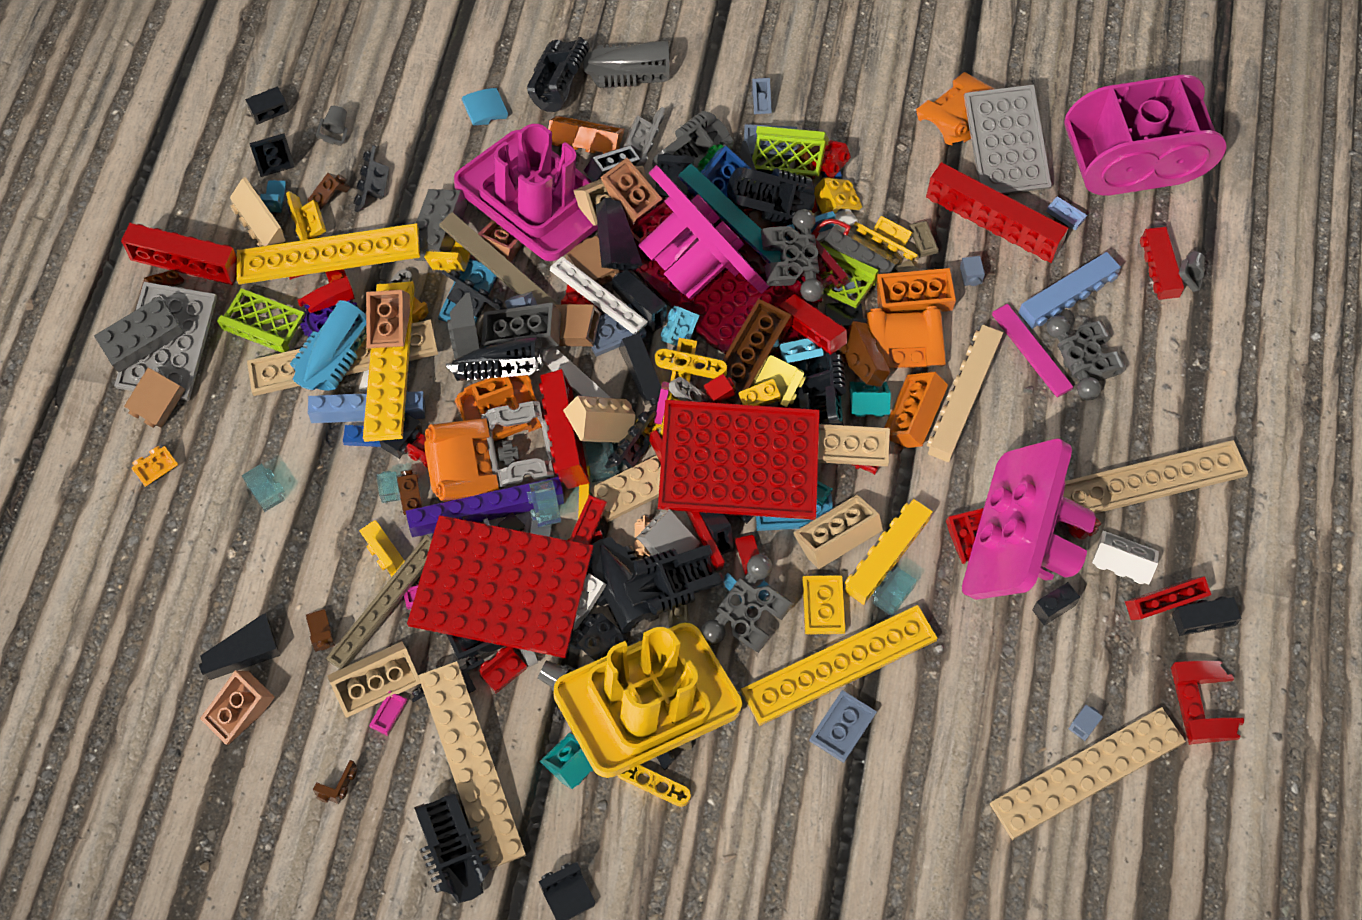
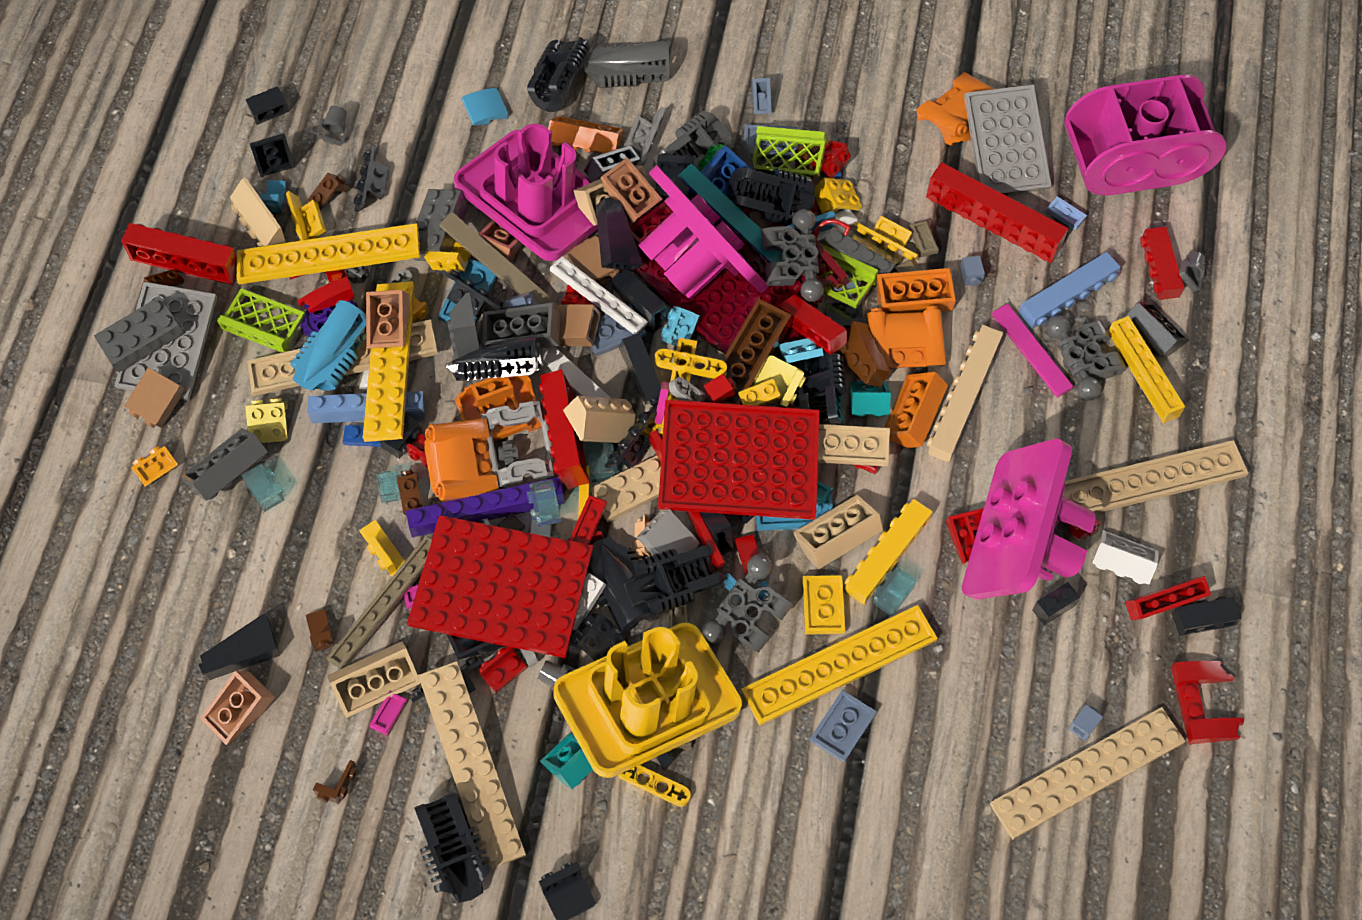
none -> dark grey brick [181,428,267,501]
none -> light yellow bracket [245,398,288,443]
none -> dark grey gear [346,265,369,284]
none -> yellow piece [1108,316,1185,424]
none -> black slope [1125,302,1189,357]

